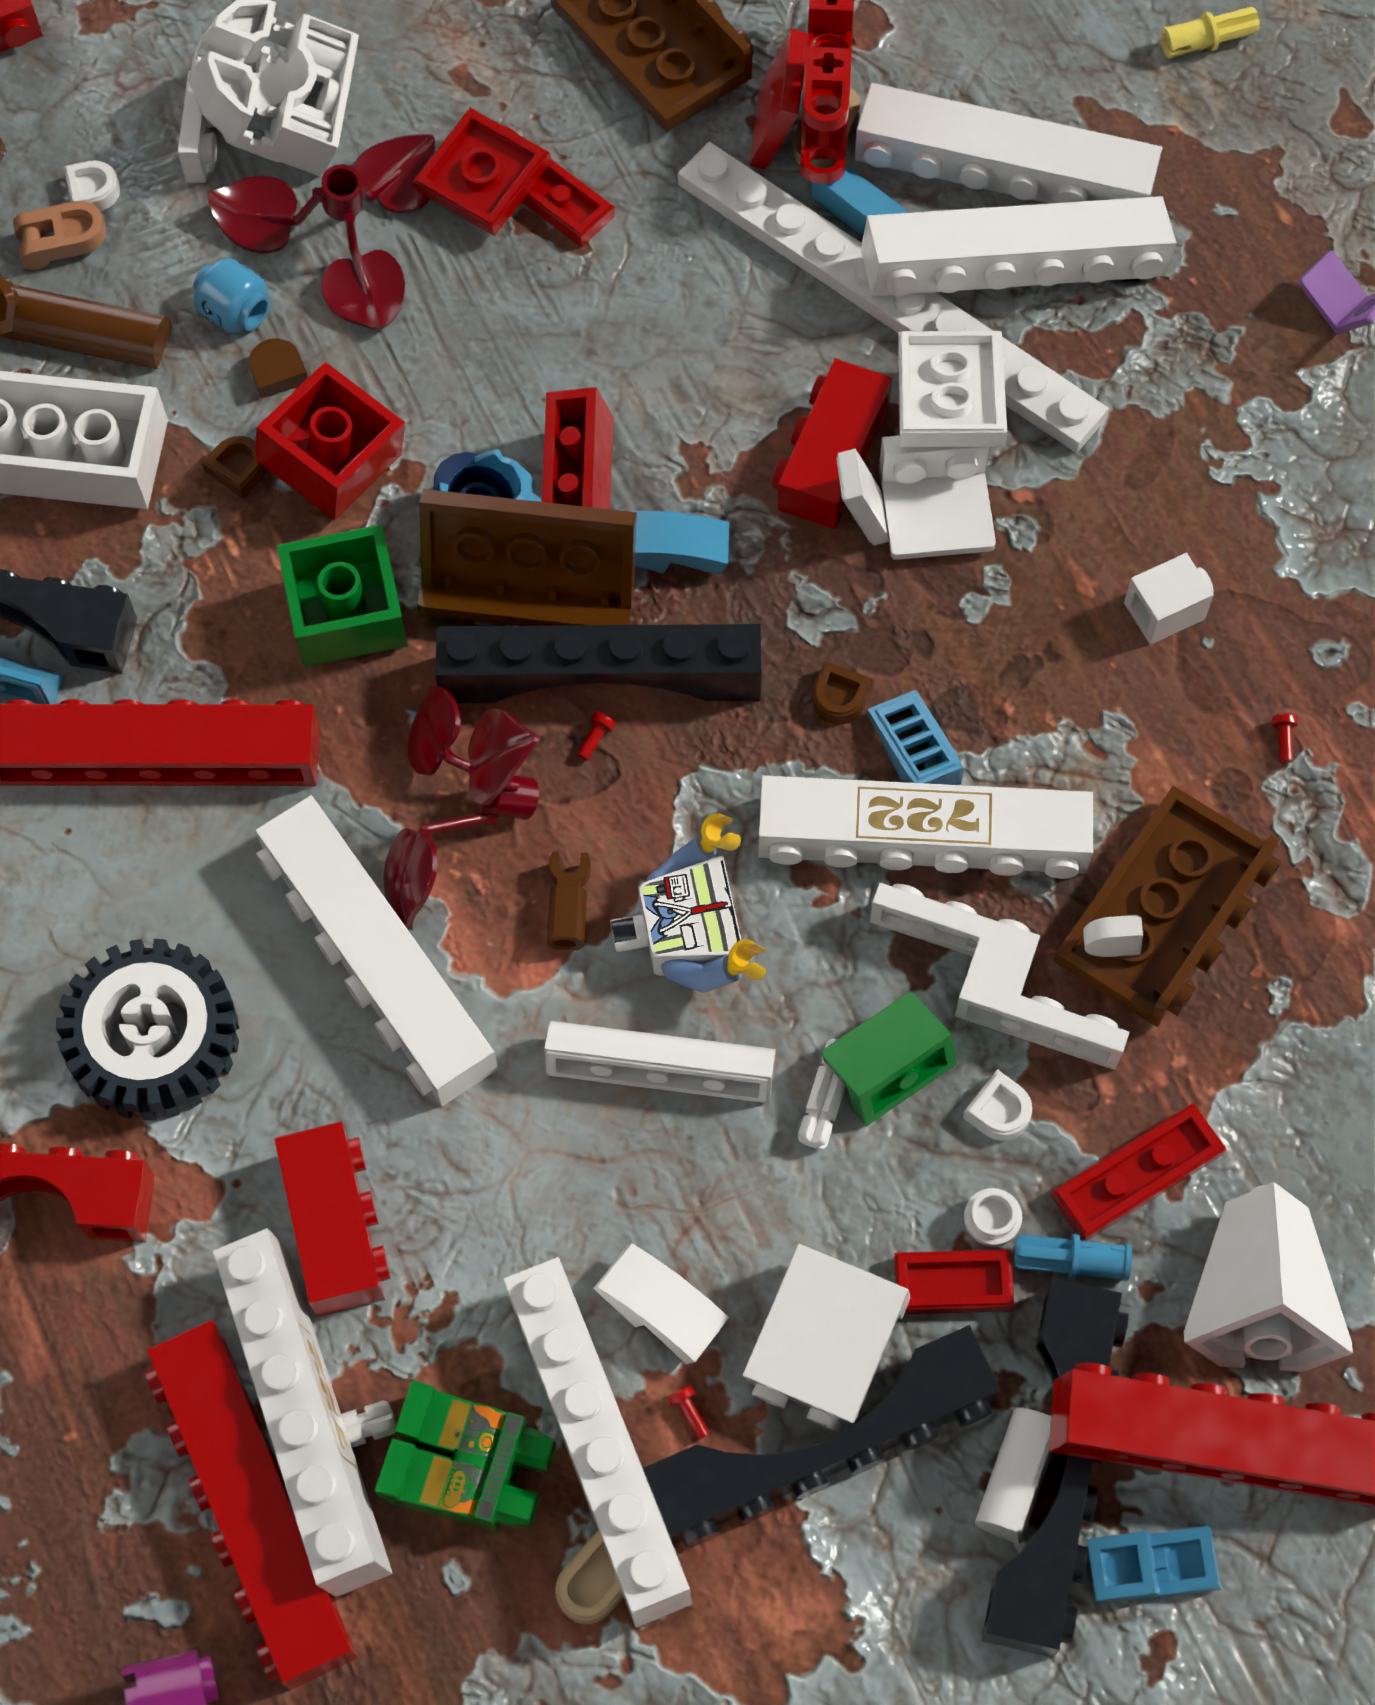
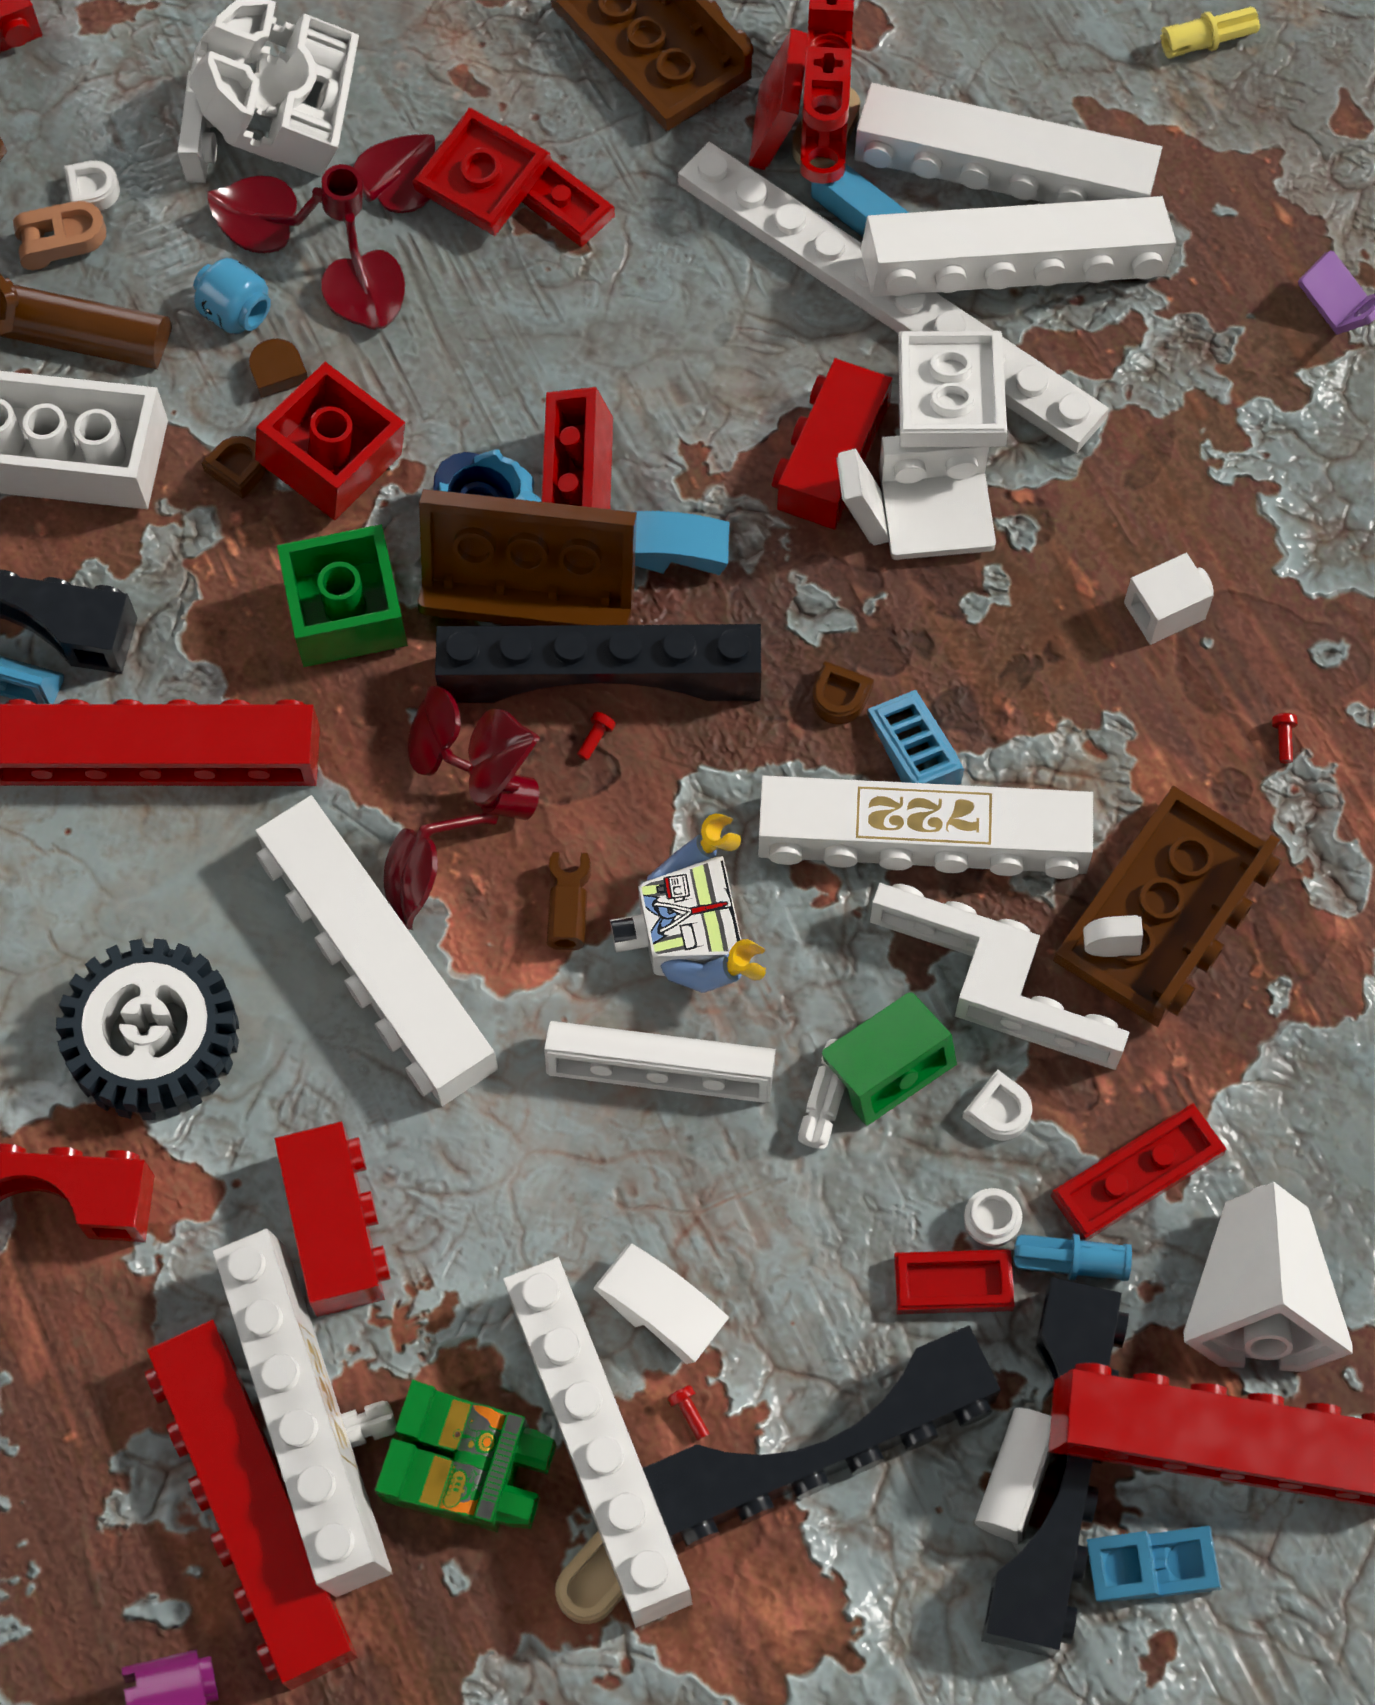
white panel [743,1244,911,1433] -> none

